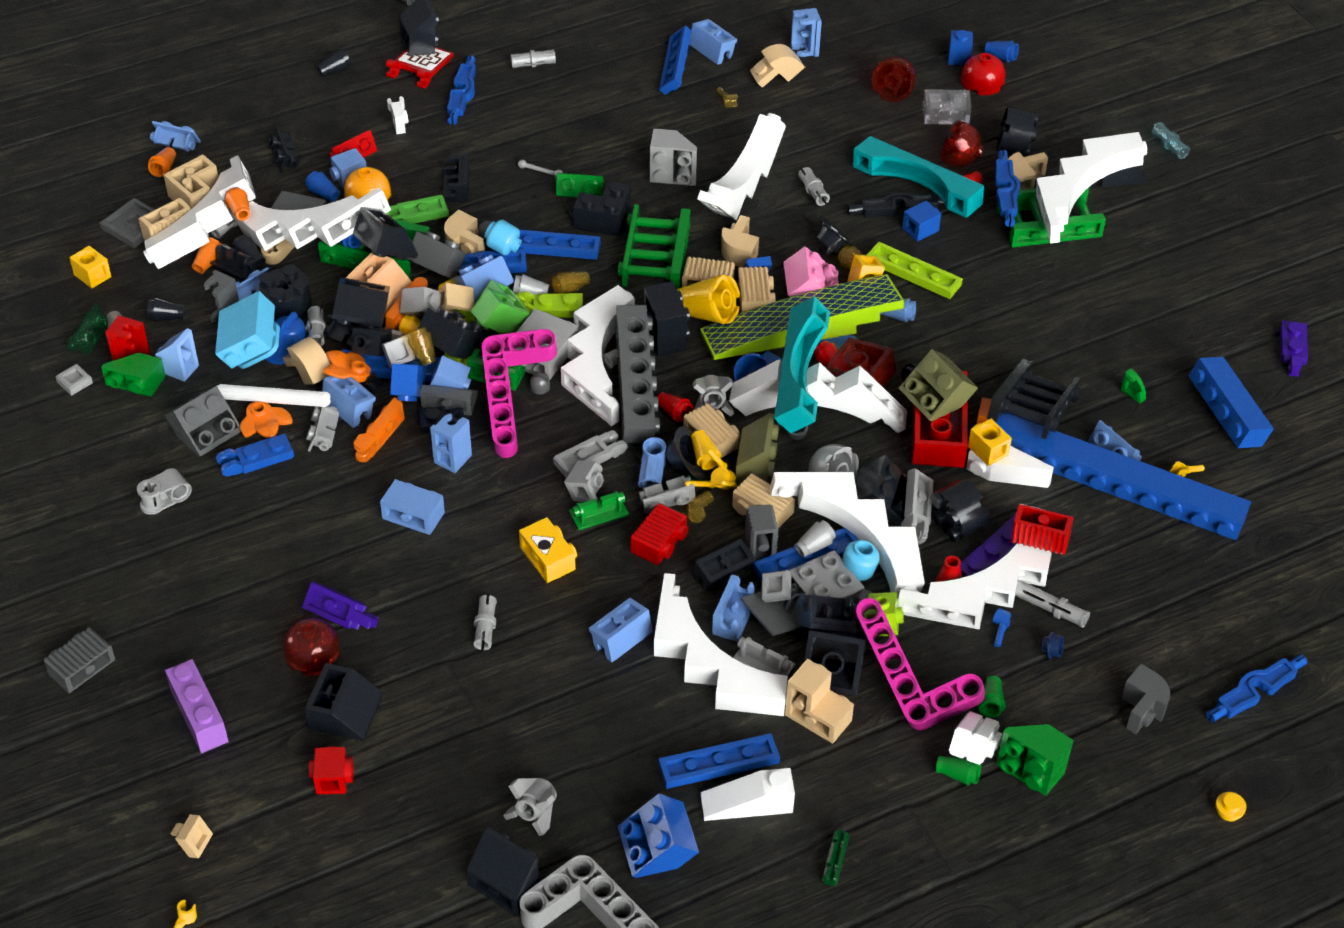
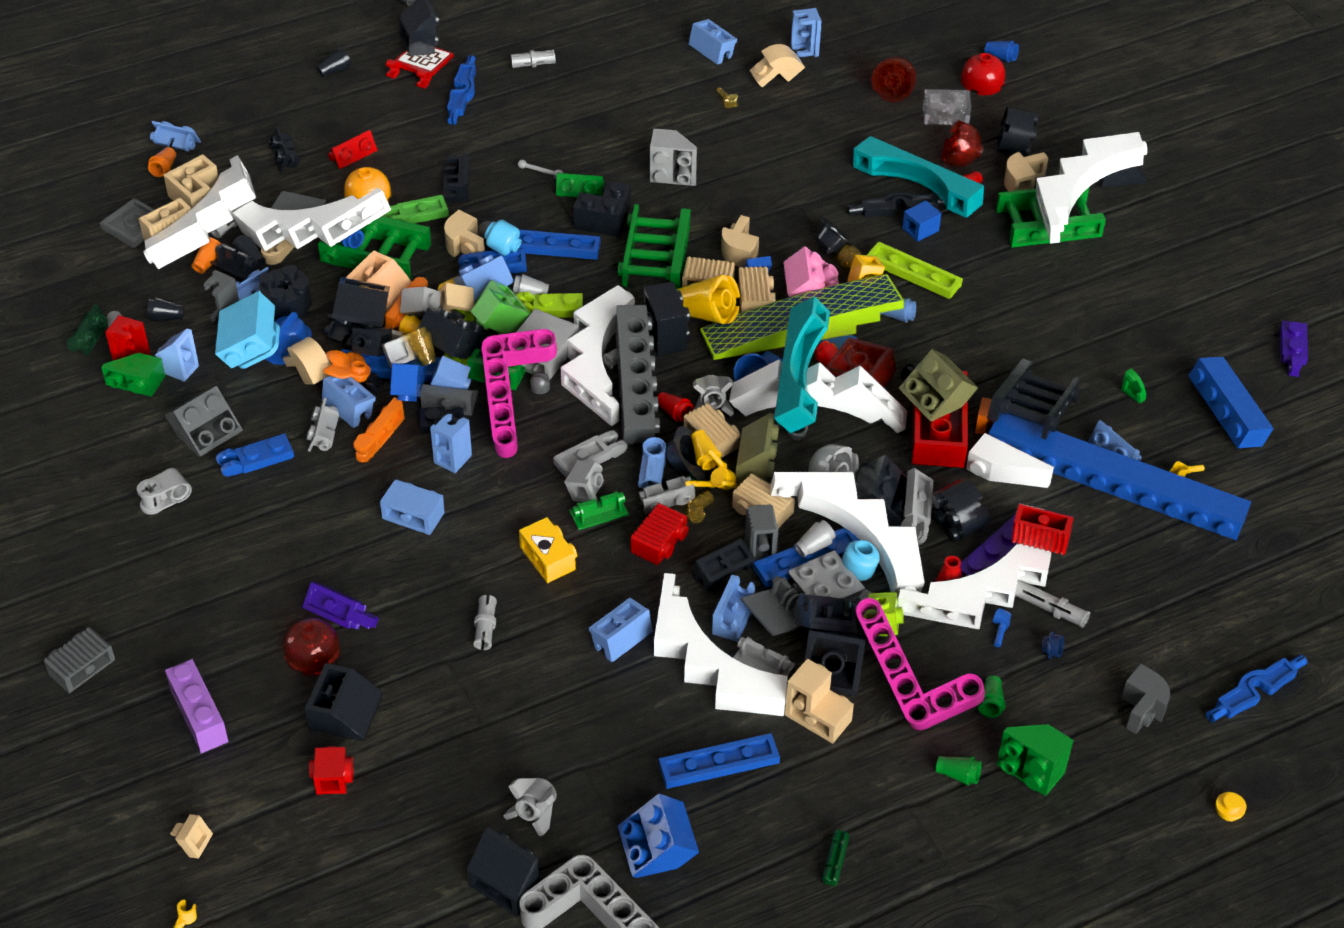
light grey tile [55,364,93,396] -> none
yellow brick [69,246,112,289] -> none
white axle [217,384,331,407] -> none
orange cone [224,188,250,221] -> none
orange plate [240,402,293,438] -> none
blue cone [305,171,340,202] -> none
light grey pin [306,306,326,347] -> none
medium blue brick [329,148,367,188] -> none
black slope [353,207,418,260] -> none
white plate [387,96,408,134] -> none
dark grey brick [406,231,467,279] -> none
clear yellow cone [552,271,590,294] -> none
blue plate [659,25,691,95] -> none
white arch [697,113,786,221] -> none
white slope [700,768,795,821] -> none
light grey tile [762,570,792,603] -> none
light grey pin [798,167,830,206] -> none
blue brick [948,30,973,66] -> none
white brick [949,711,1003,765] -> none
yellow brick [968,418,1012,466] -> none
blue piece [995,150,1020,227] -> none
clear light blue pin [1152,122,1190,159] -> none

